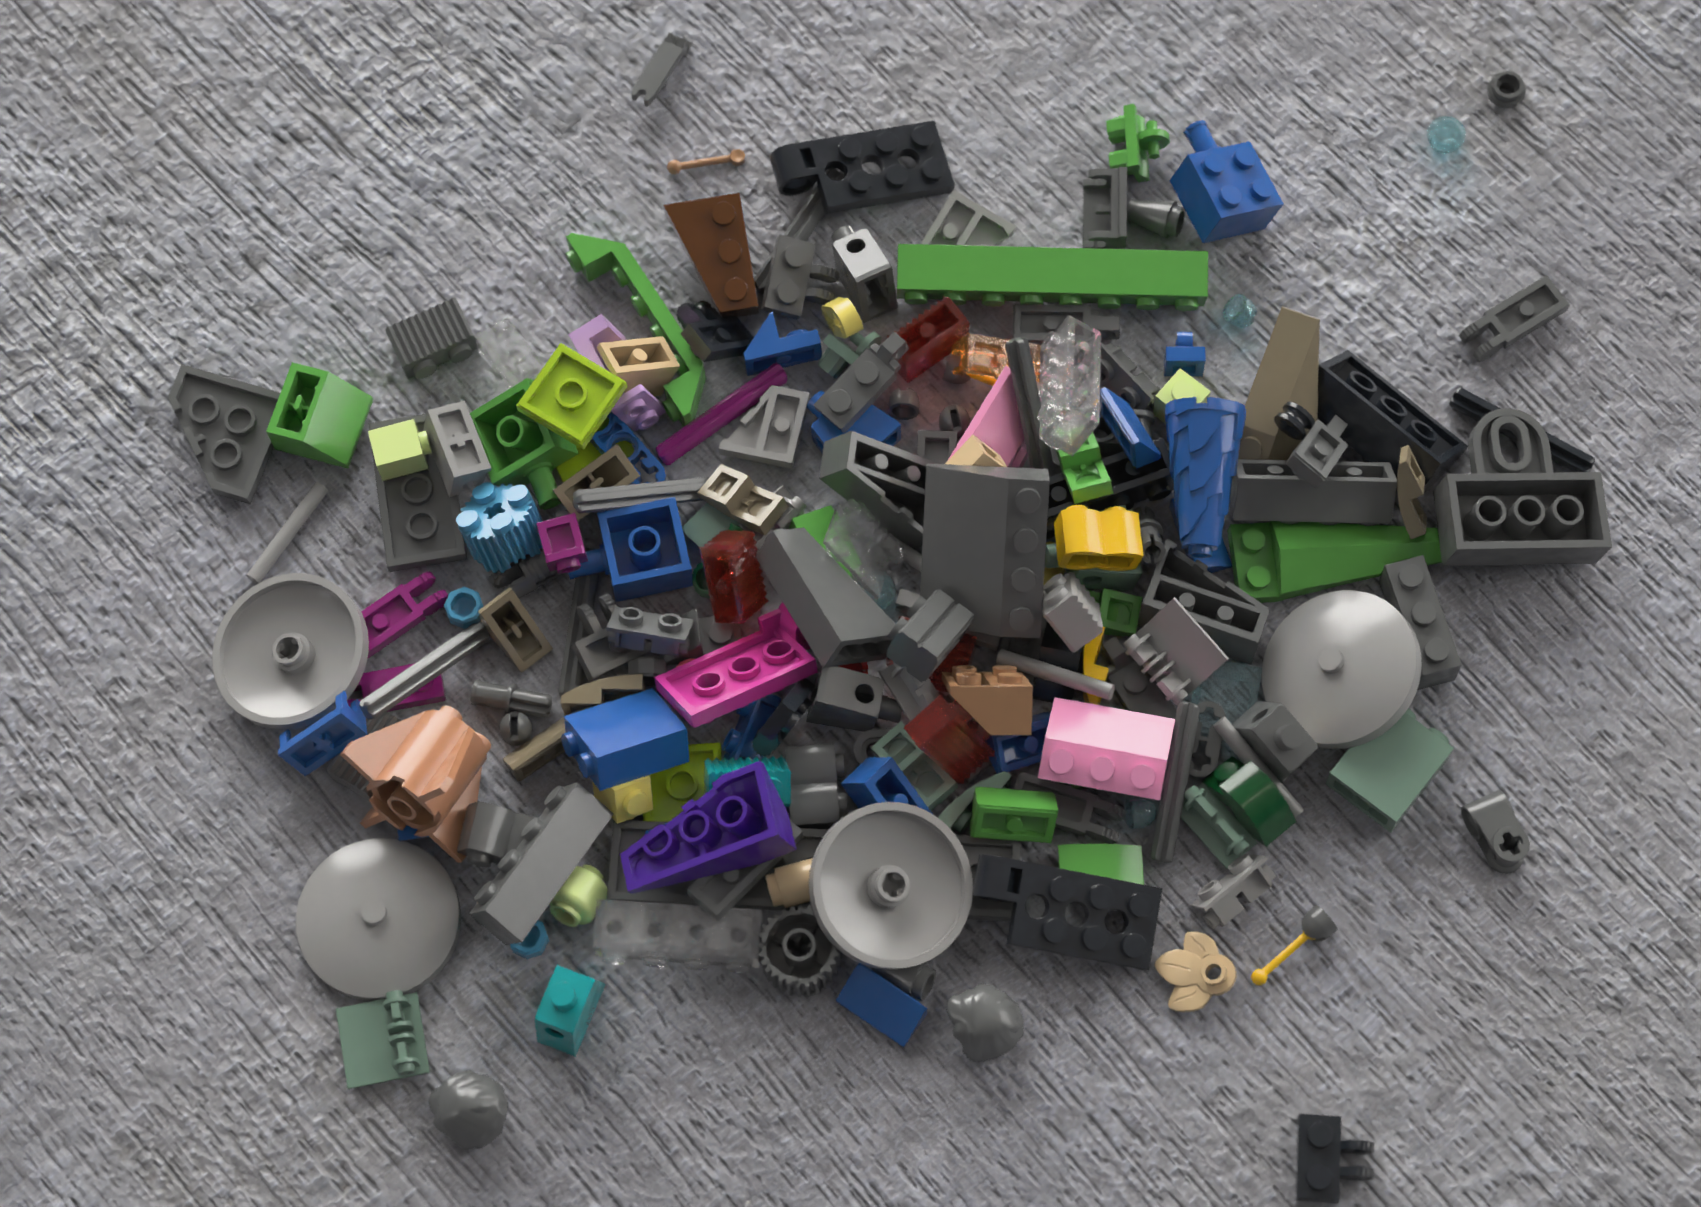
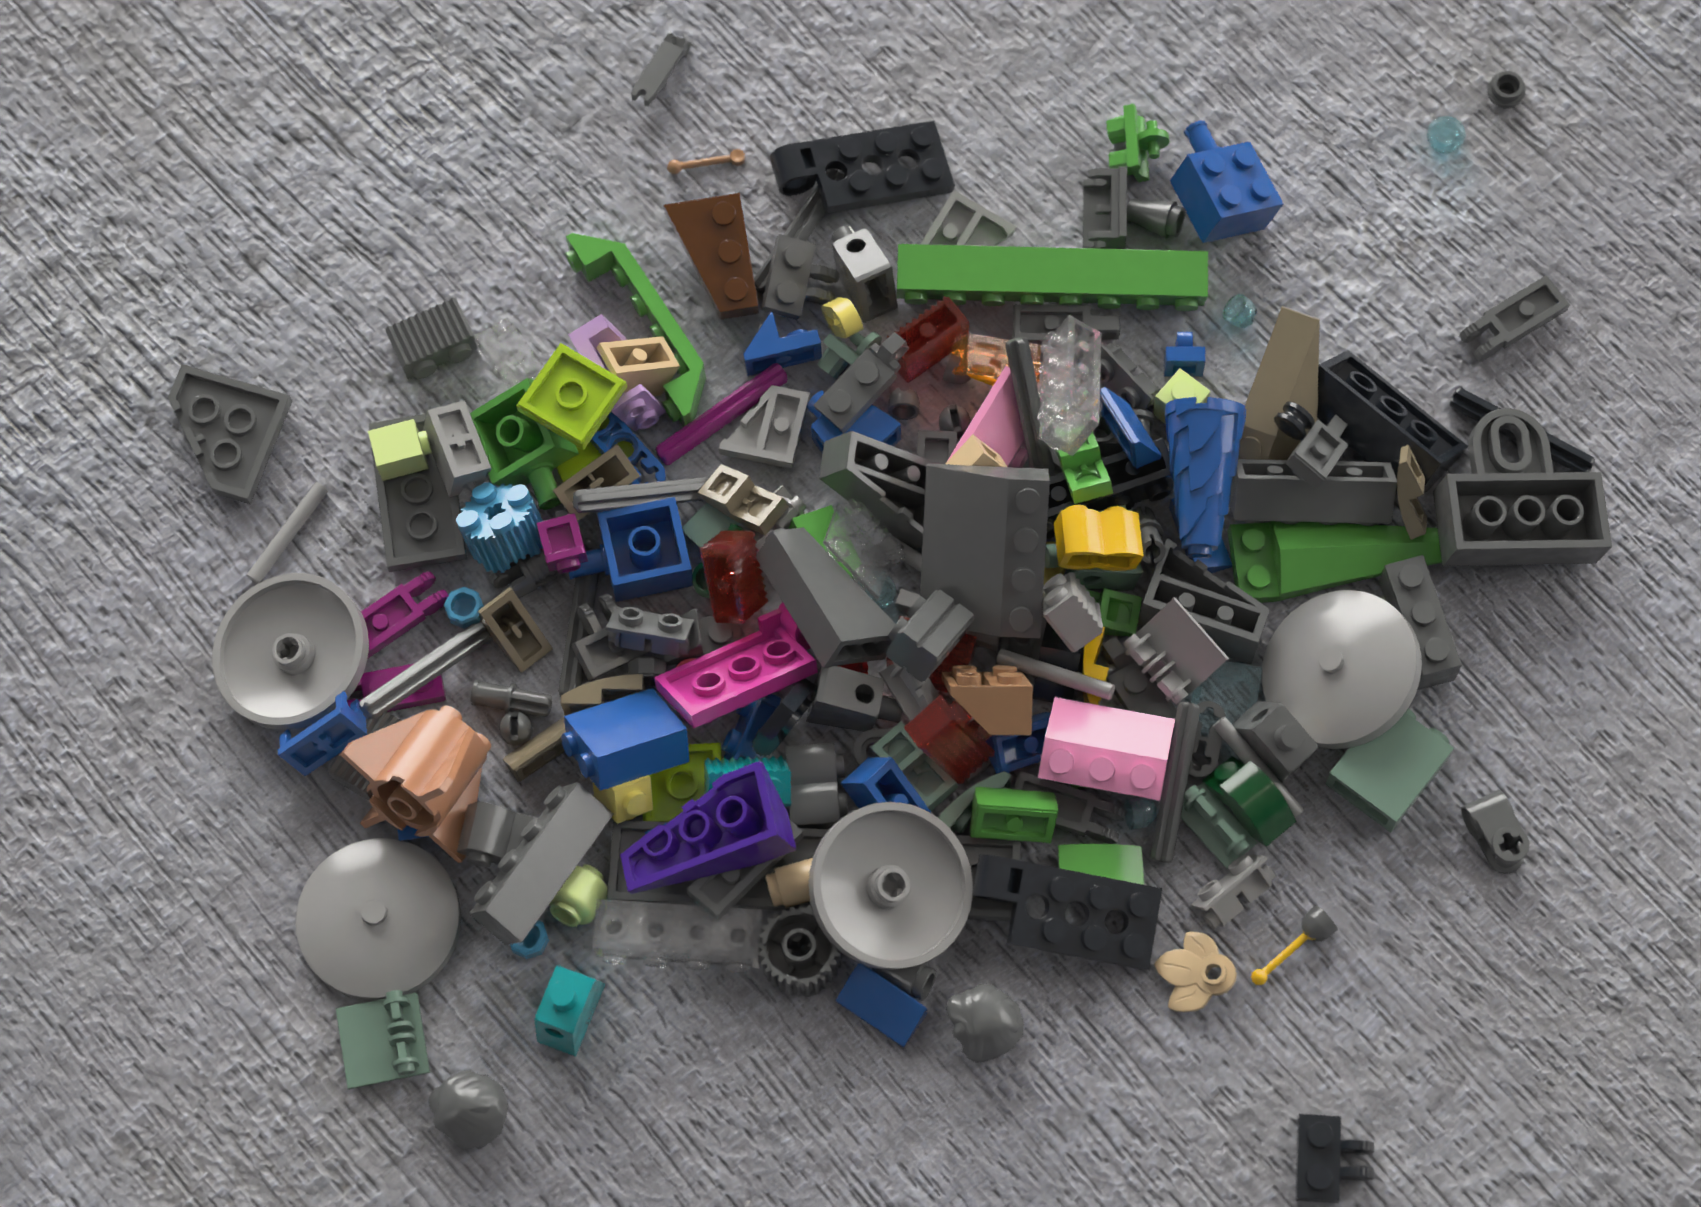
bright green slope [266,362,373,469] -> none
black hinge [676,300,754,362] -> none

